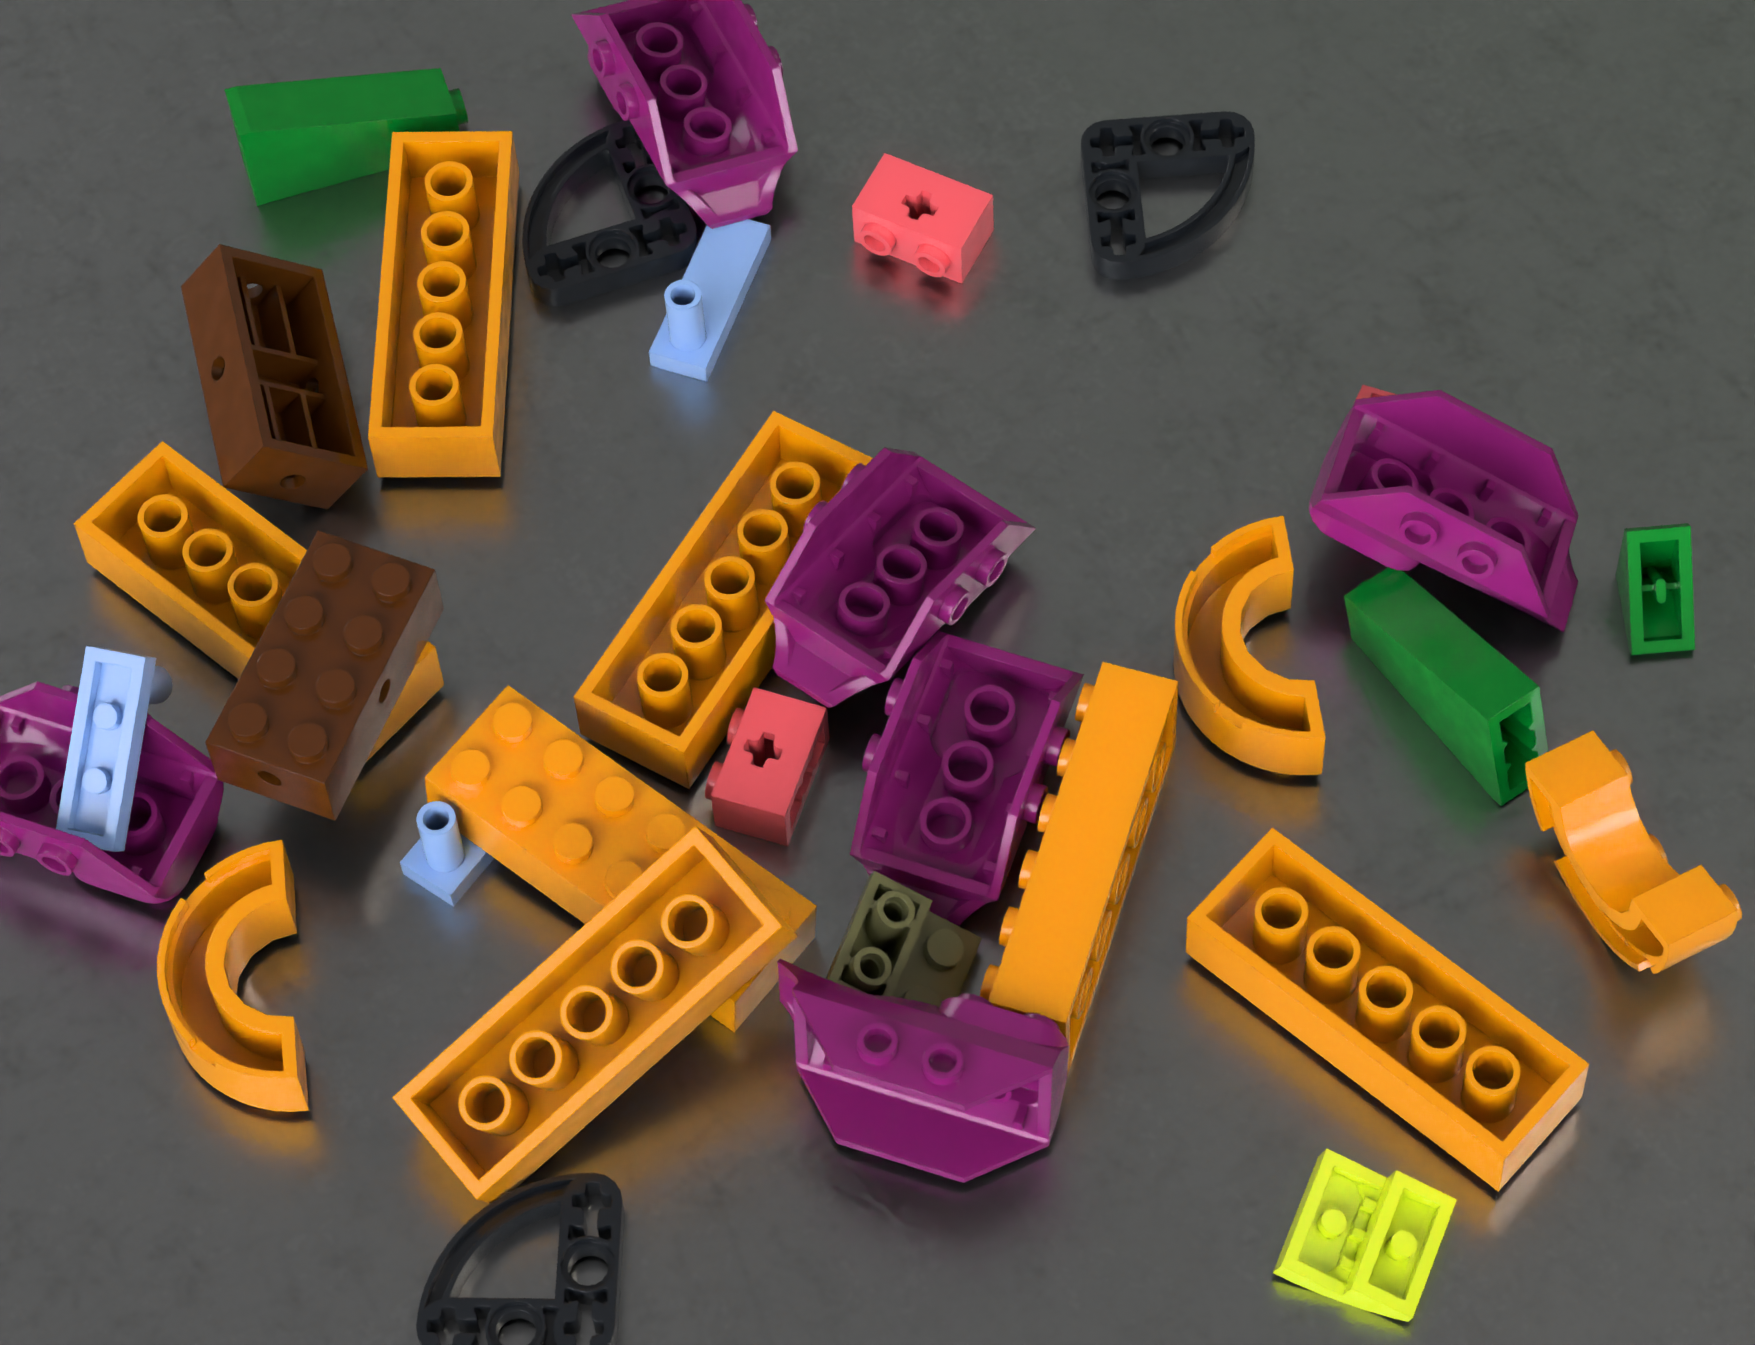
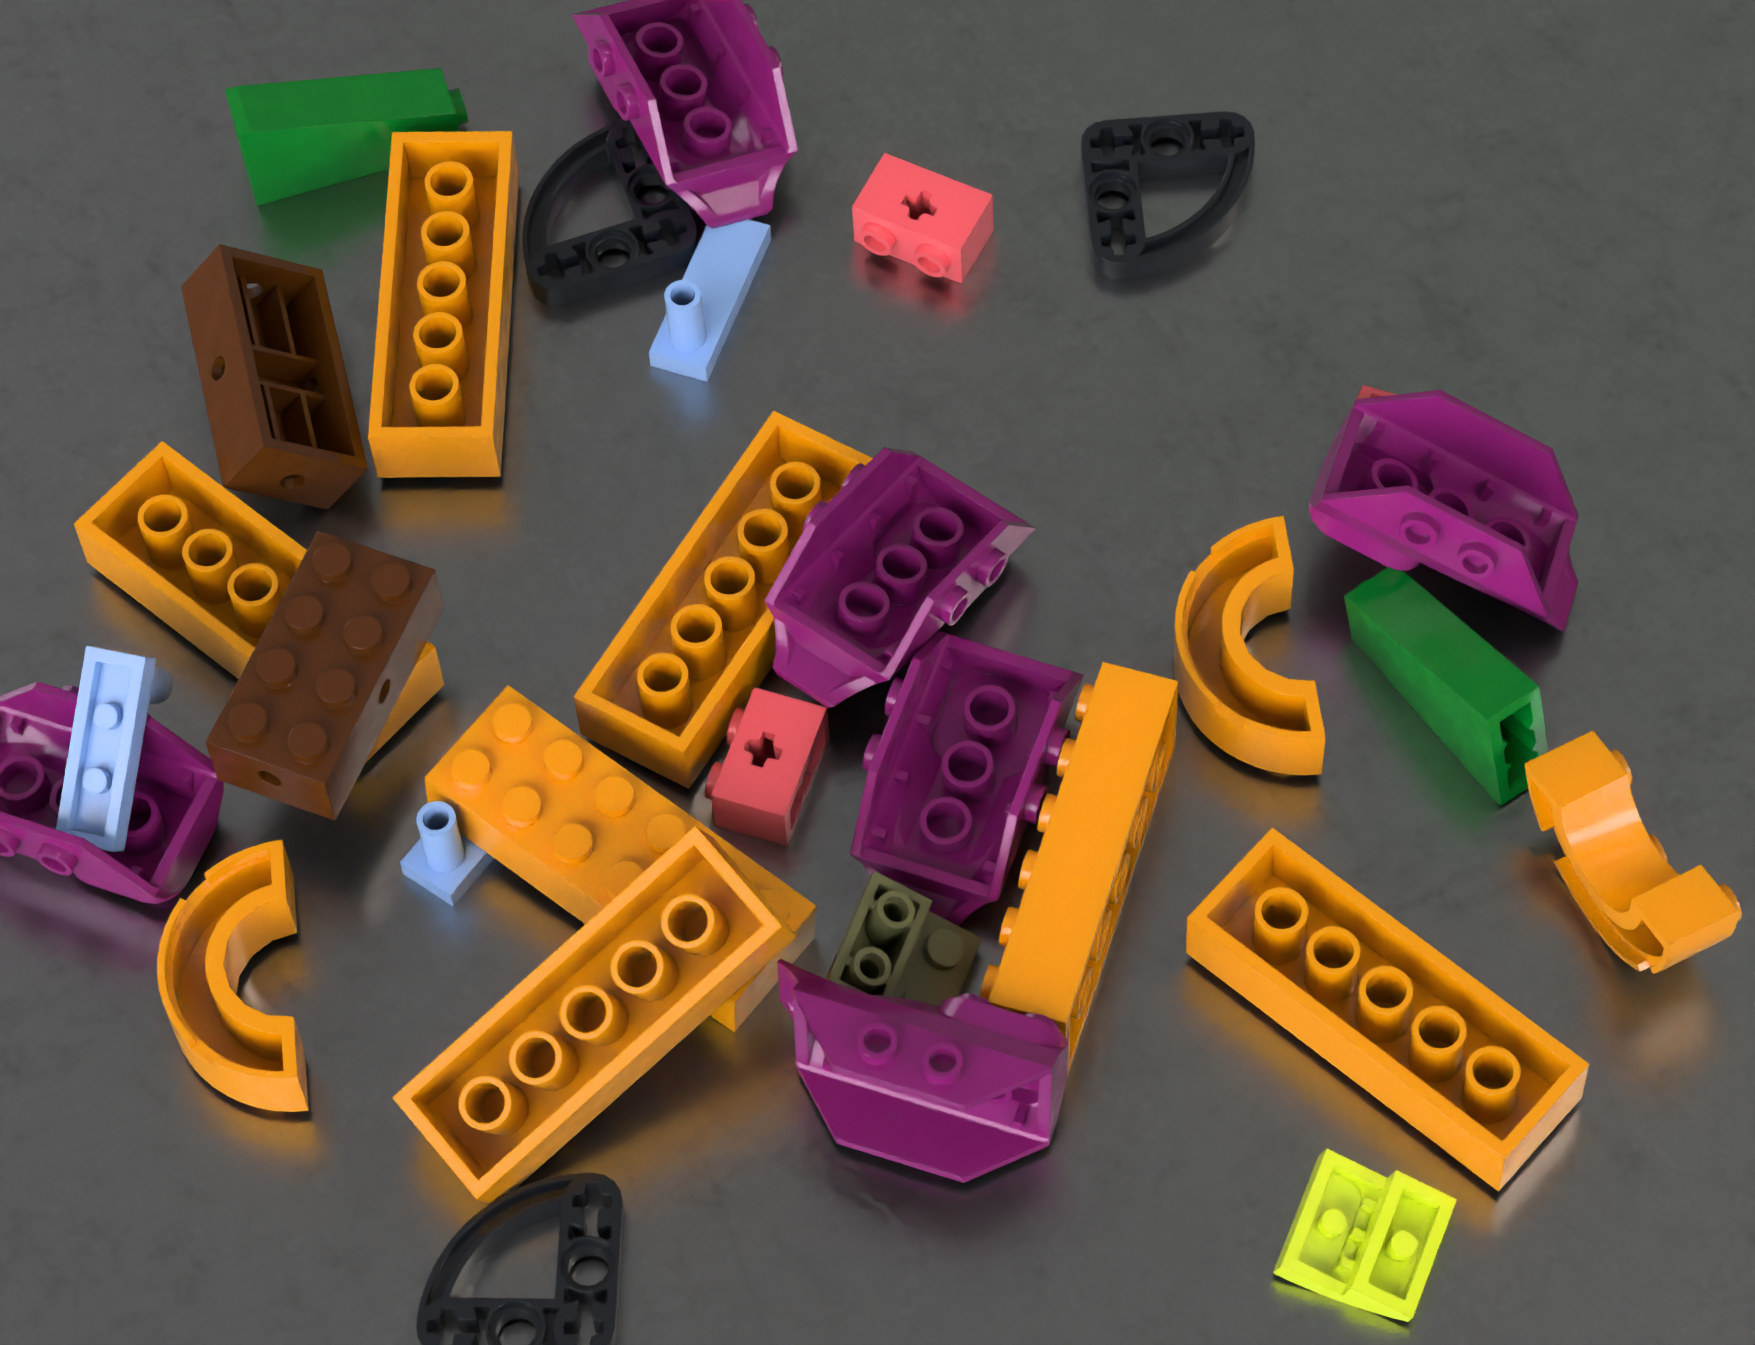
green slope [1615,523,1695,655] -> none

